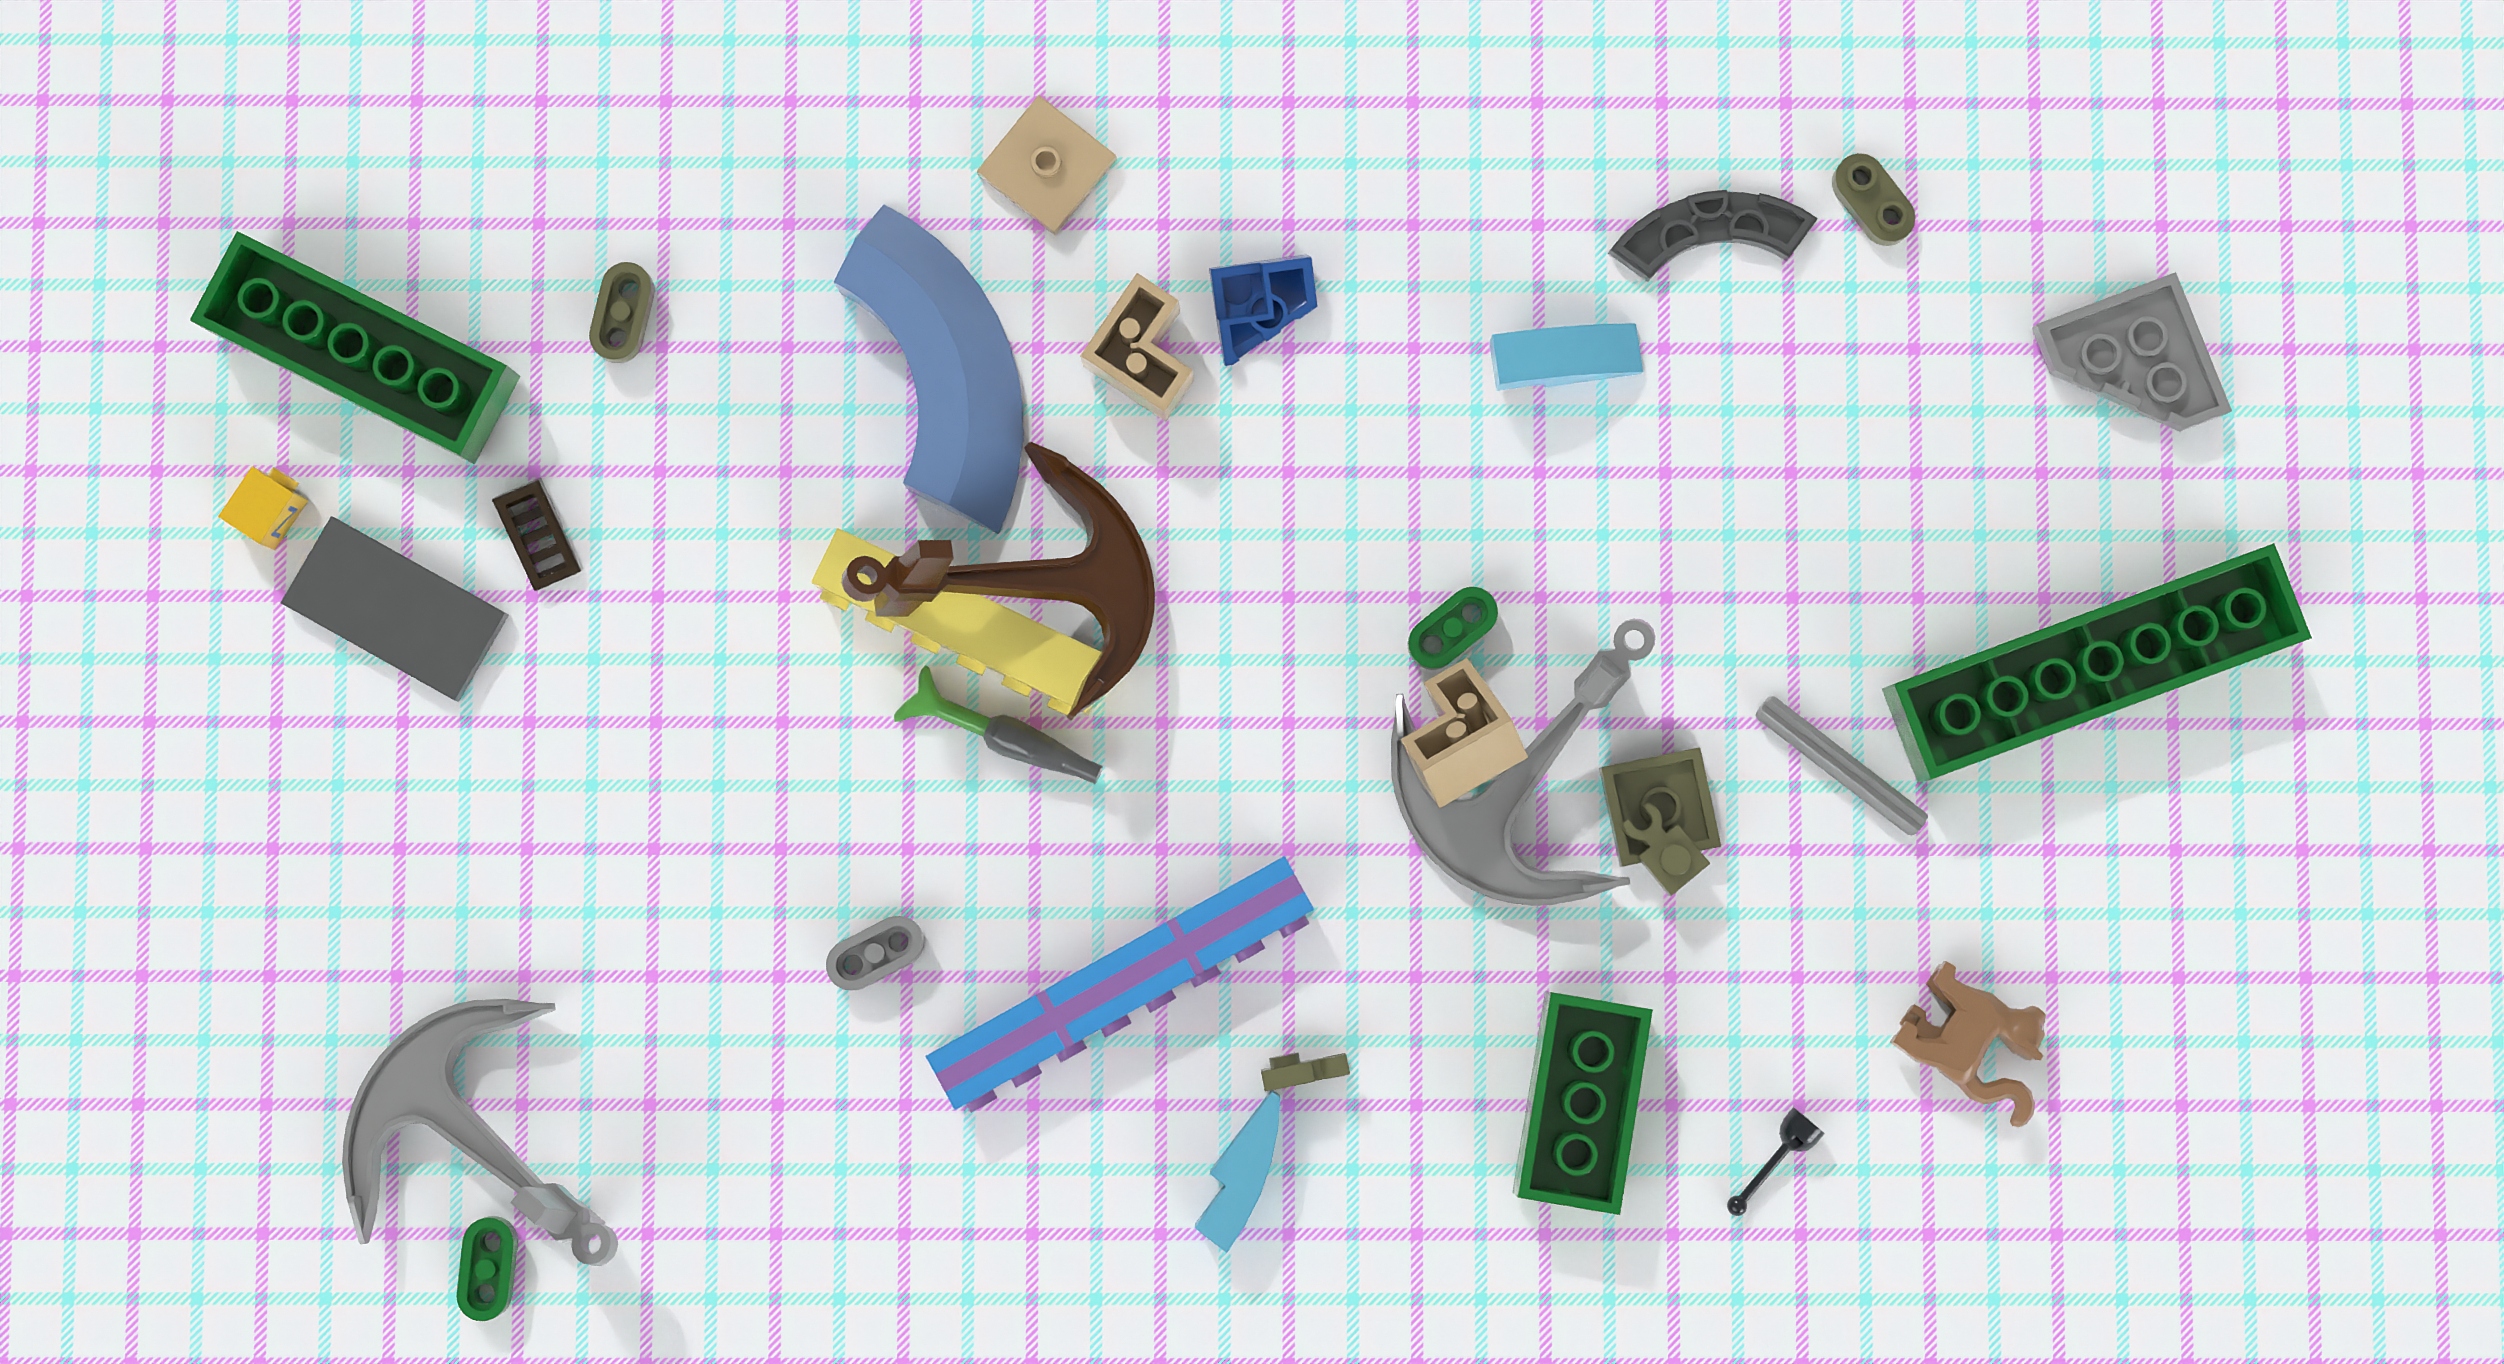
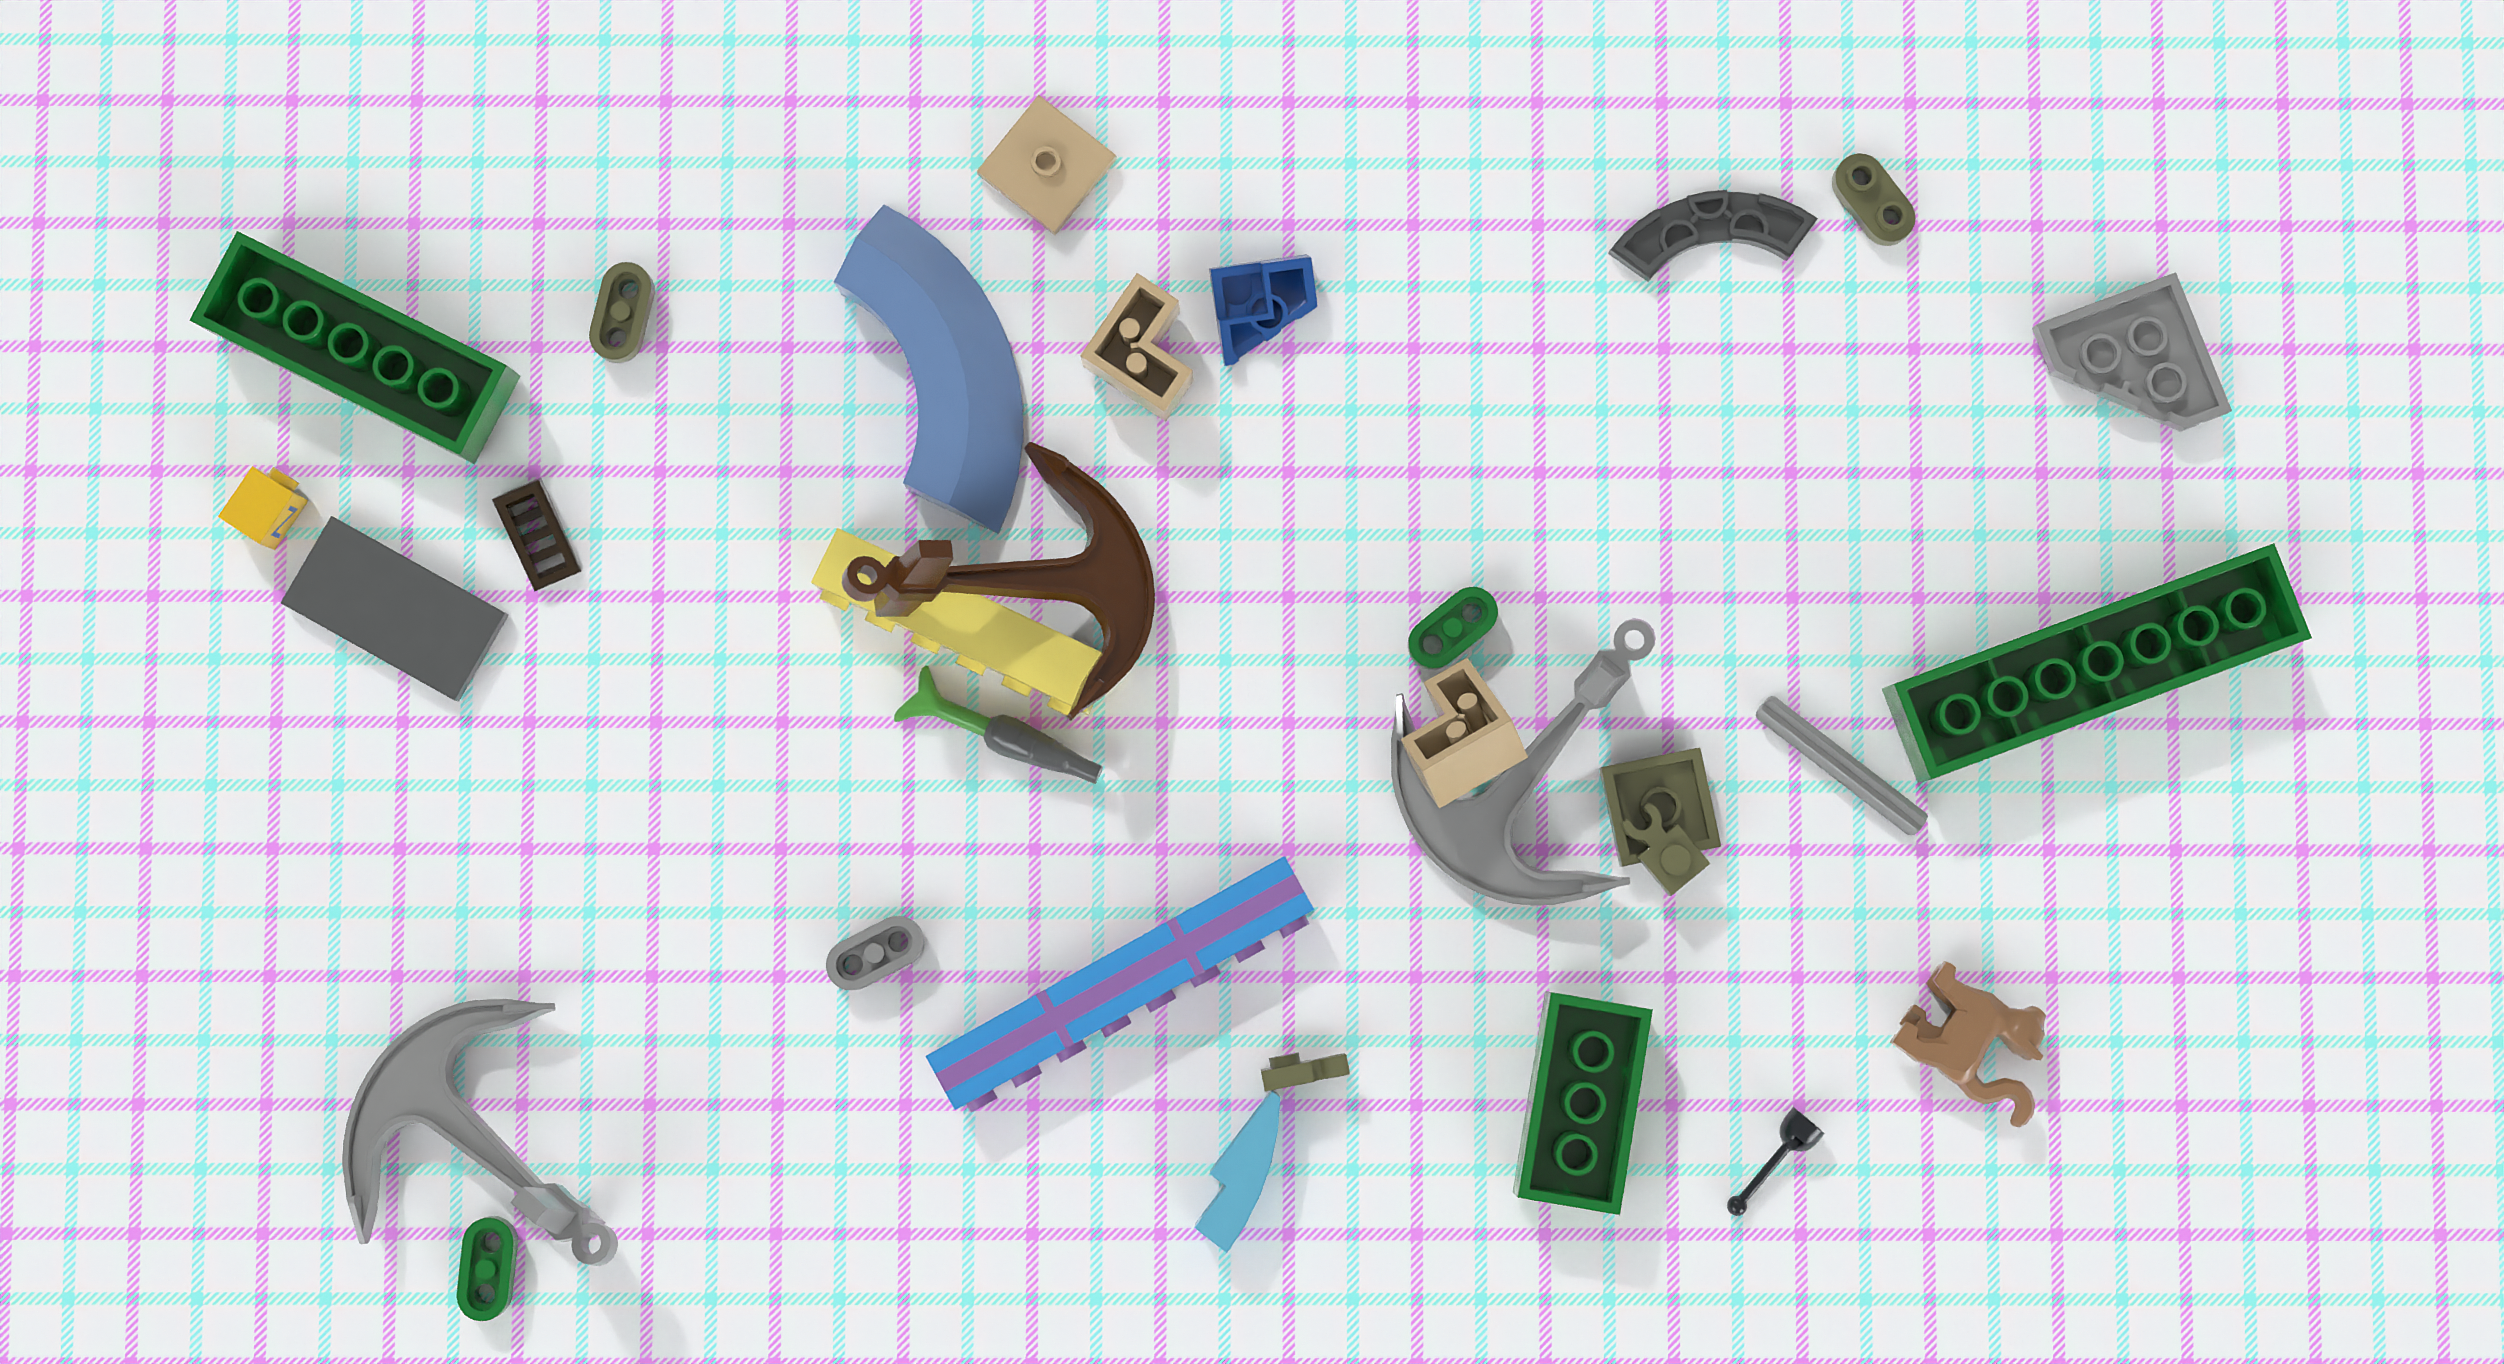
medium azure slope [1489,323,1643,391] -> none

